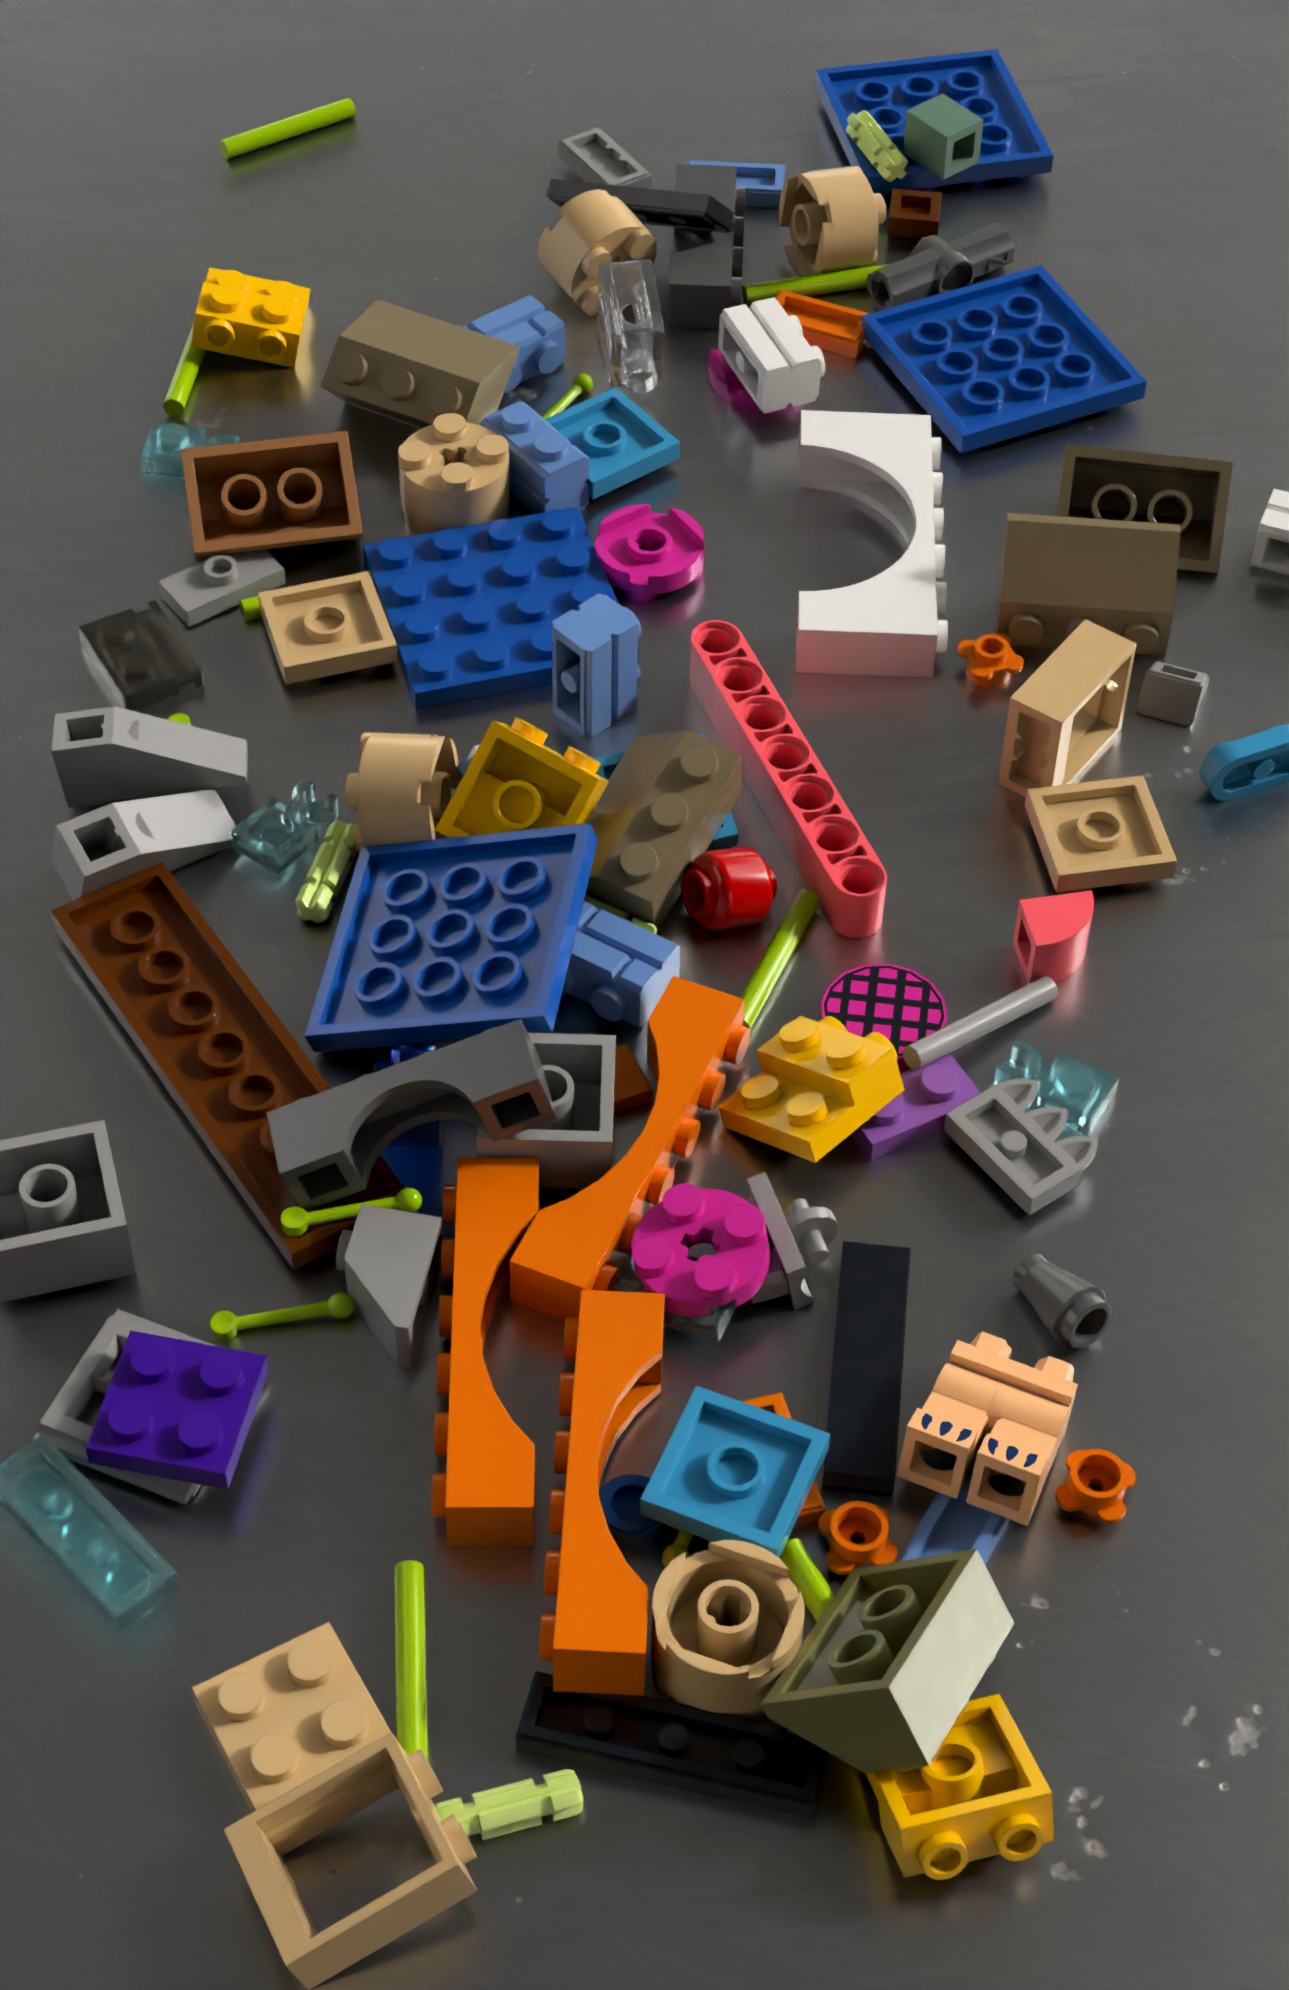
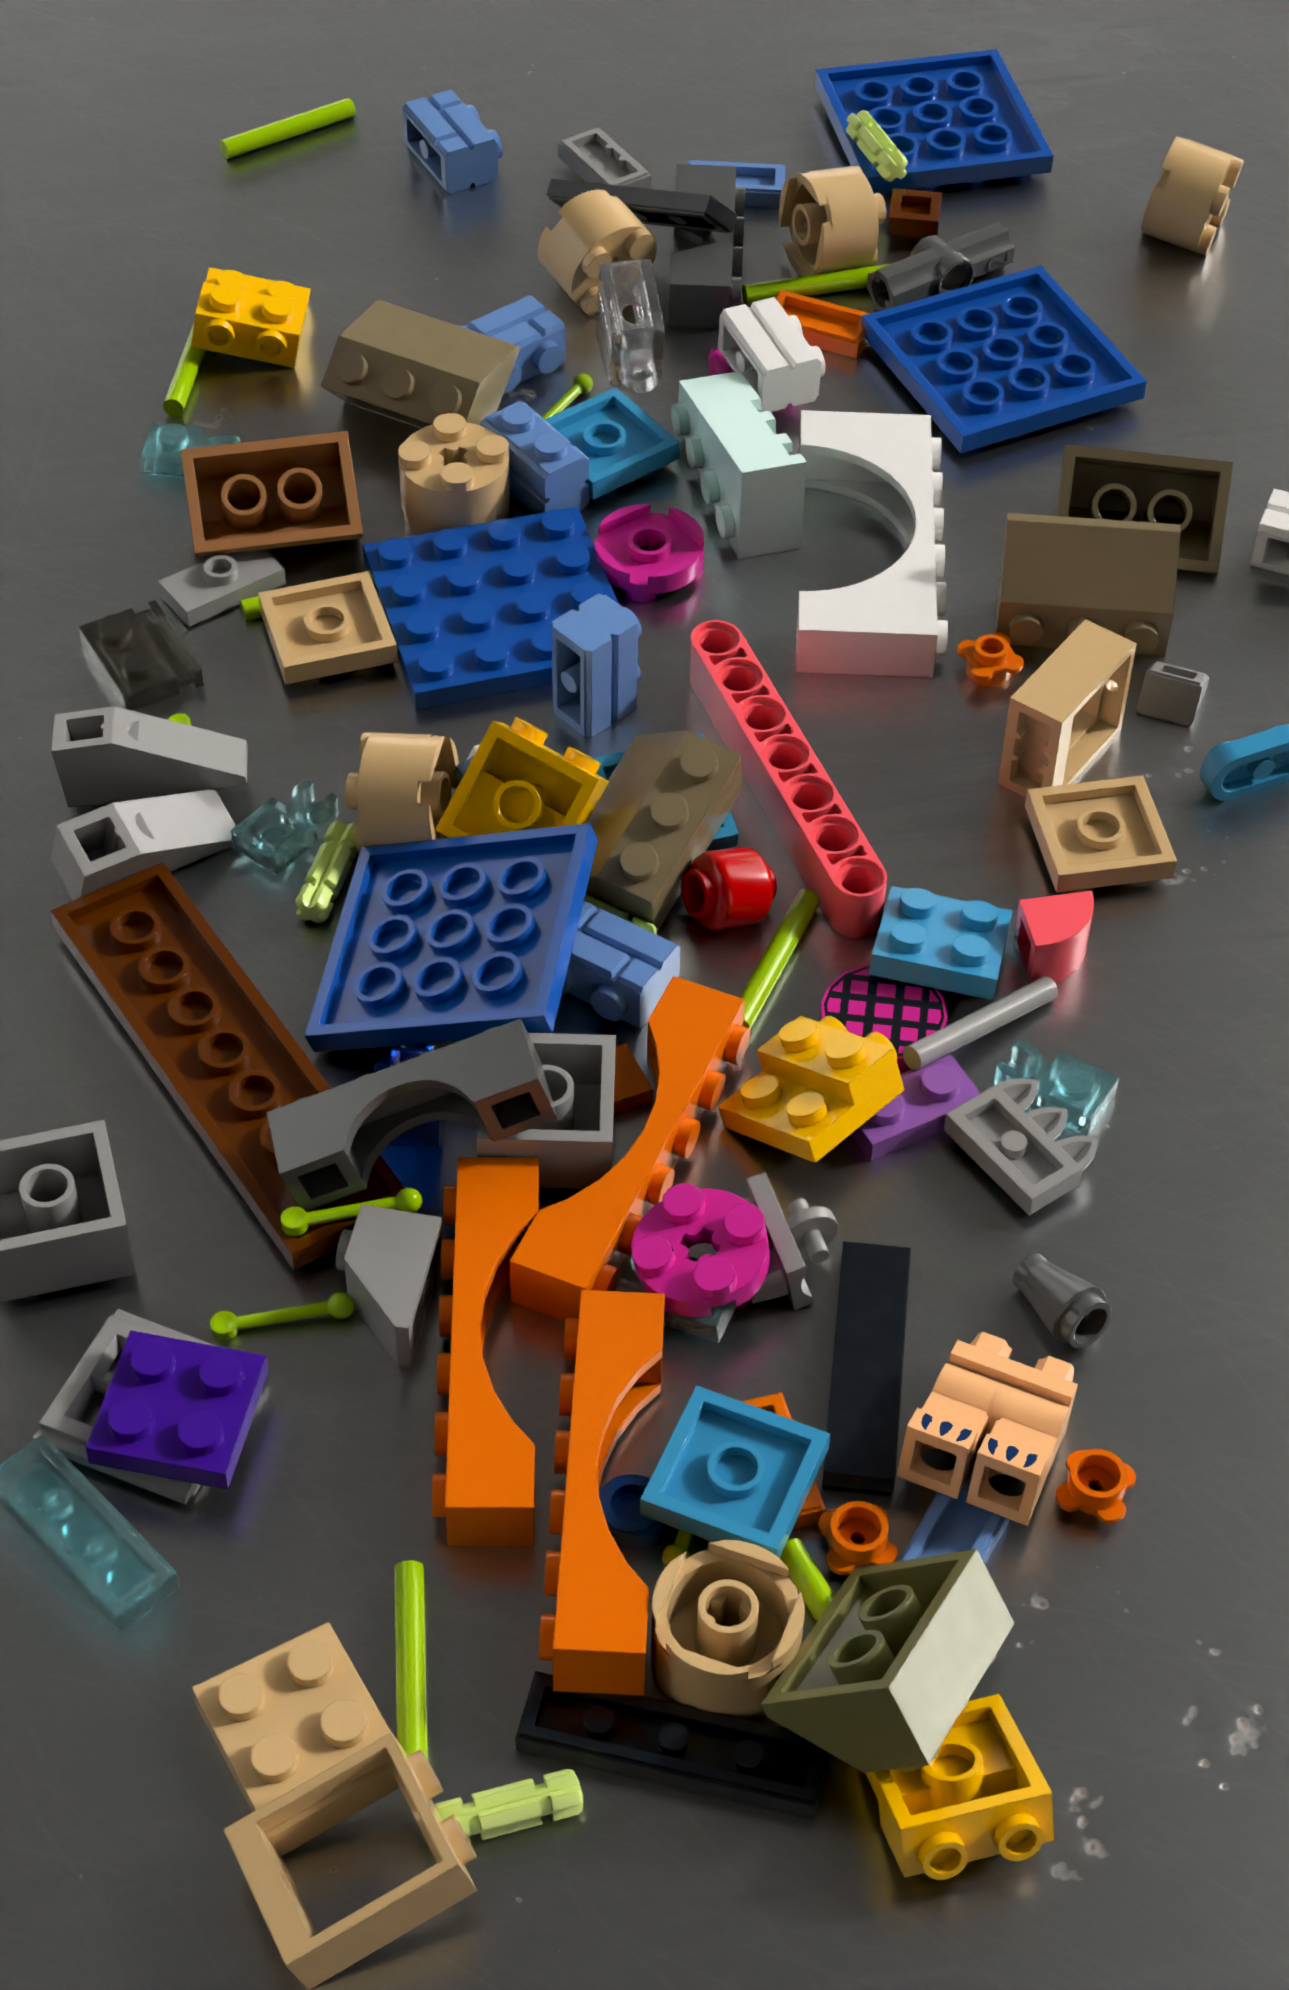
sand green brick [903,94,984,180] -> none
none -> medium blue brick [402,89,503,194]
none -> light aqua wedge [671,371,807,559]
none -> dark azure plate [868,886,1013,1000]
none -> tan brick [1141,136,1244,256]

